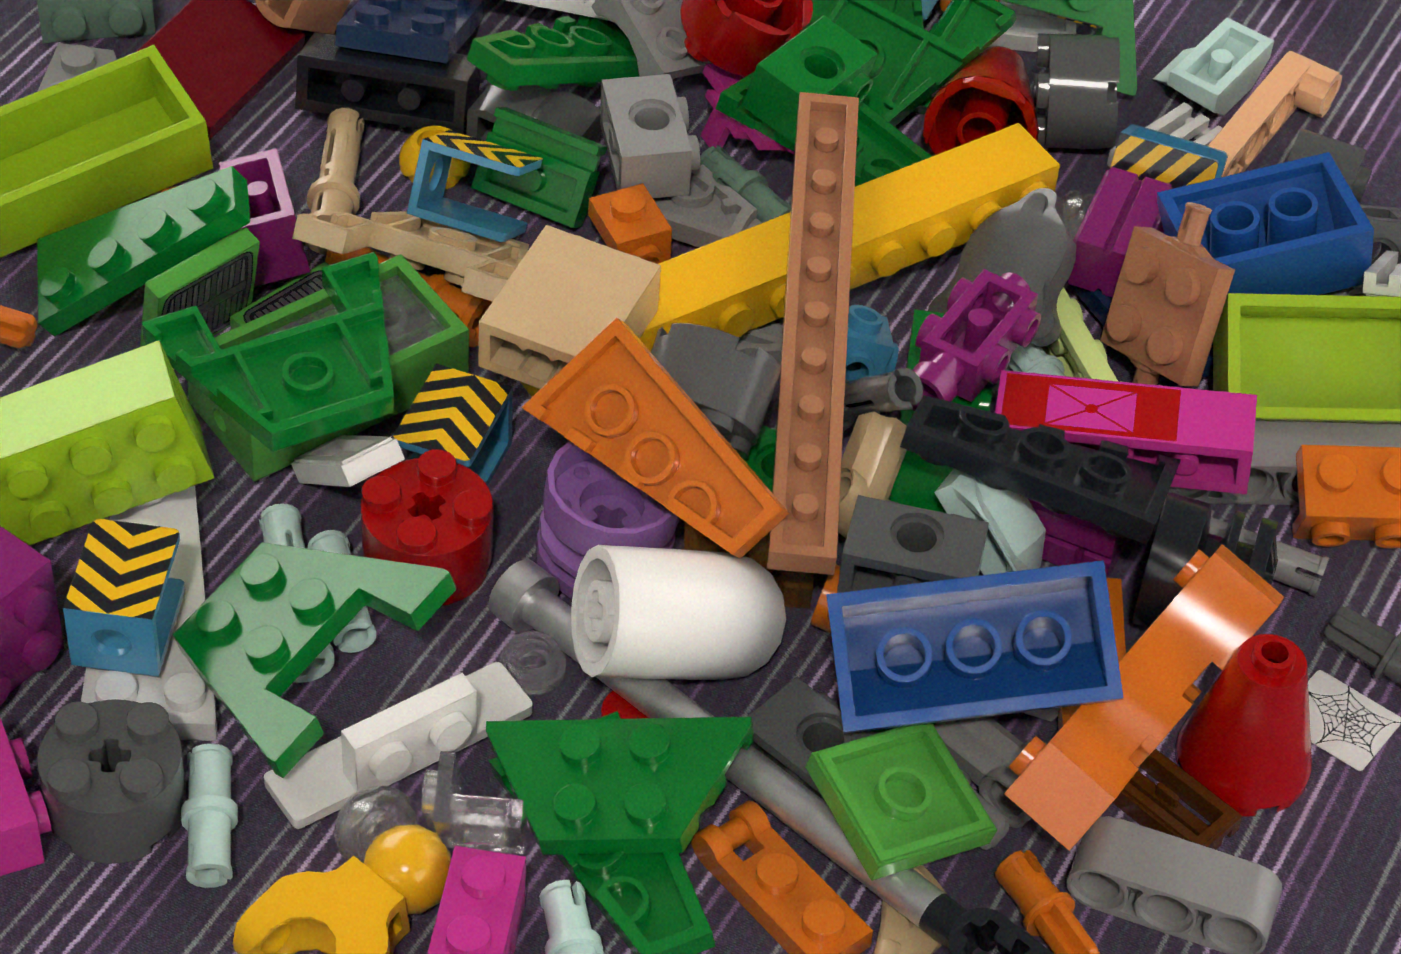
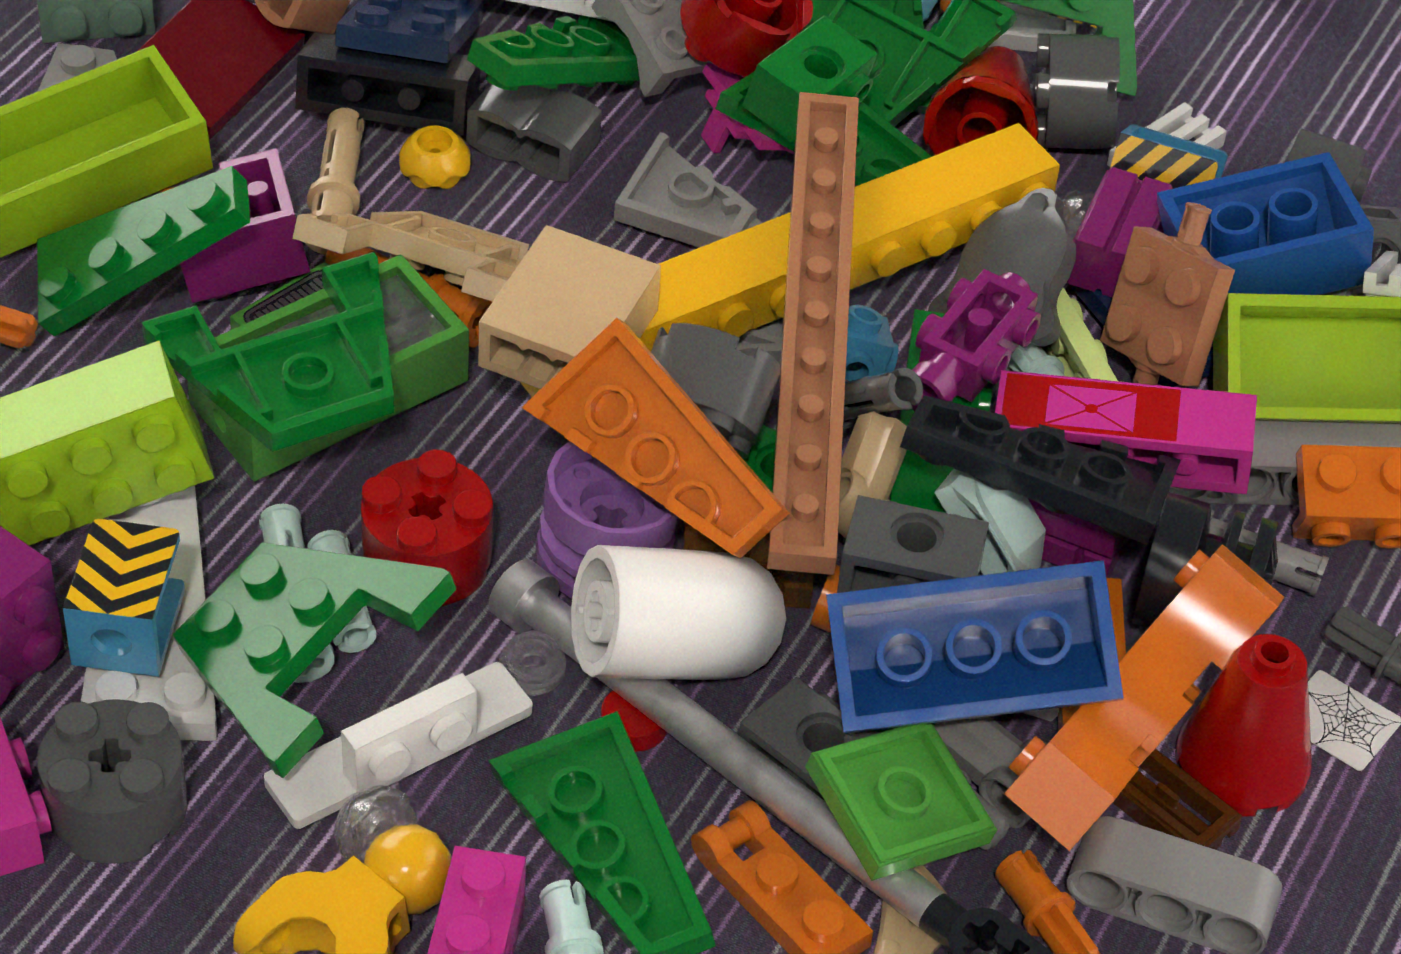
tile [140,227,260,347] -> none
light aqua pin [181,743,238,888] -> none
white tile [291,435,405,487] -> none
piece [393,363,513,486] -> none
dark azure piece [406,130,543,242] -> none
clear bracket [422,751,528,854] -> none
green plate [471,107,607,228] -> none
green wing [485,717,754,855] -> none
orange bracket [588,183,672,264] -> none
light grey brick [600,74,700,198] -> none
sand green pin [700,145,791,223] -> none
light aqua slope [1153,18,1274,115] -> none
light nougat beam [1208,51,1342,177] -> none

